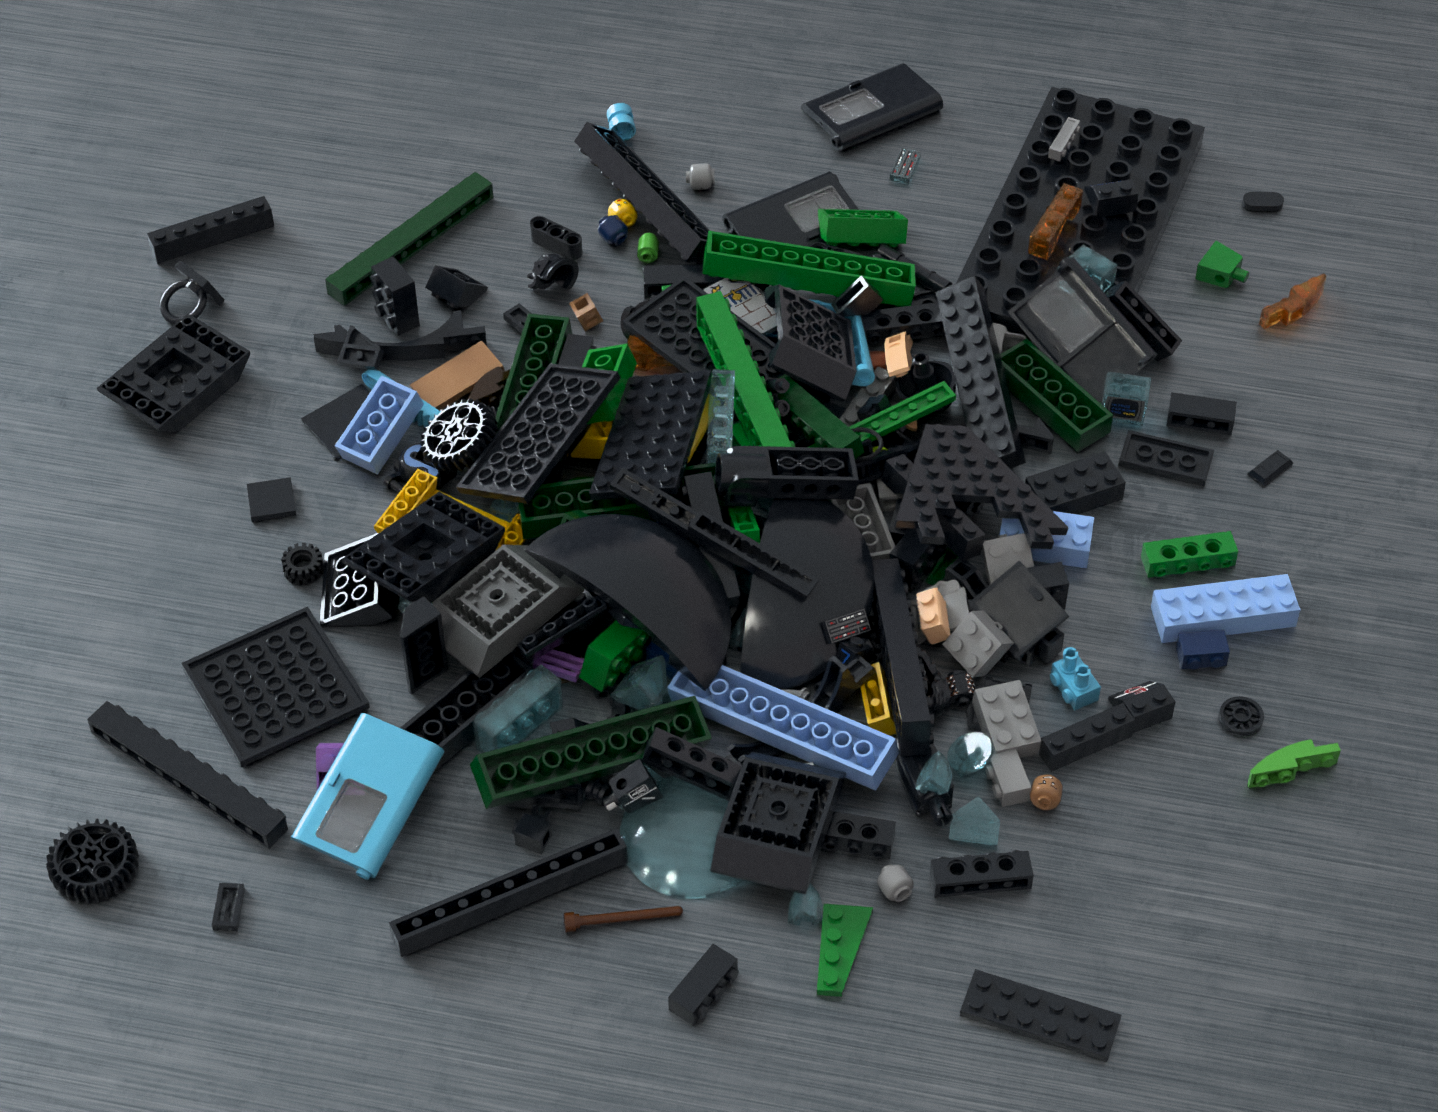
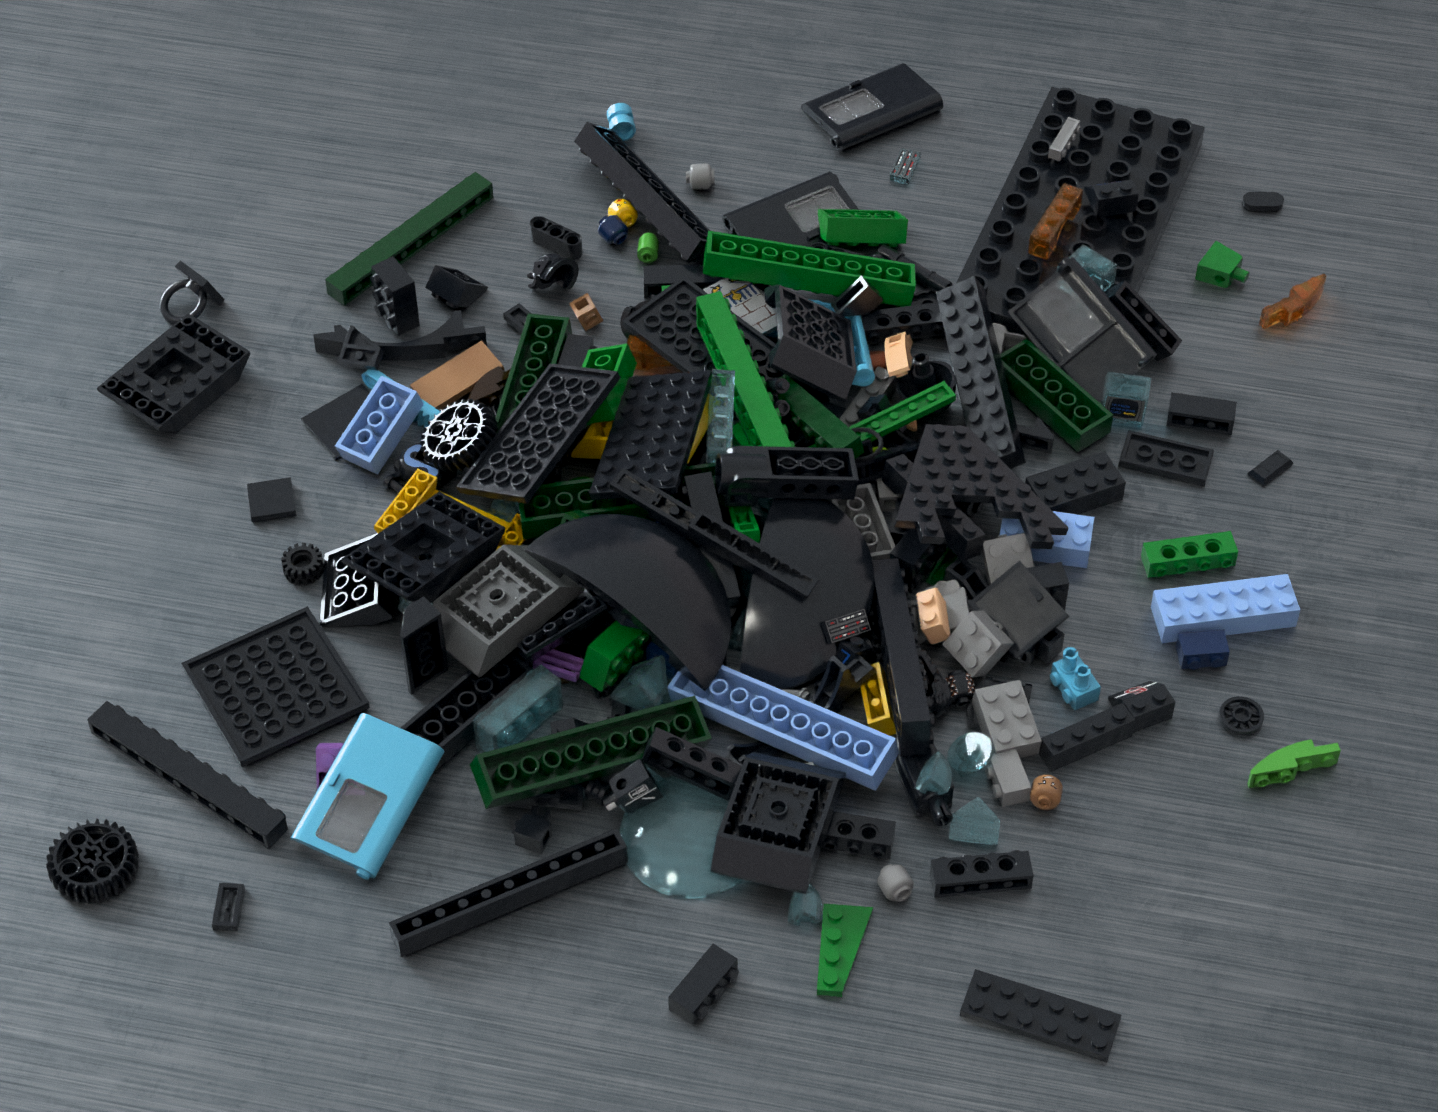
black brick [147,196,274,264] -> none
reddish brown piece [564,906,683,933] -> none

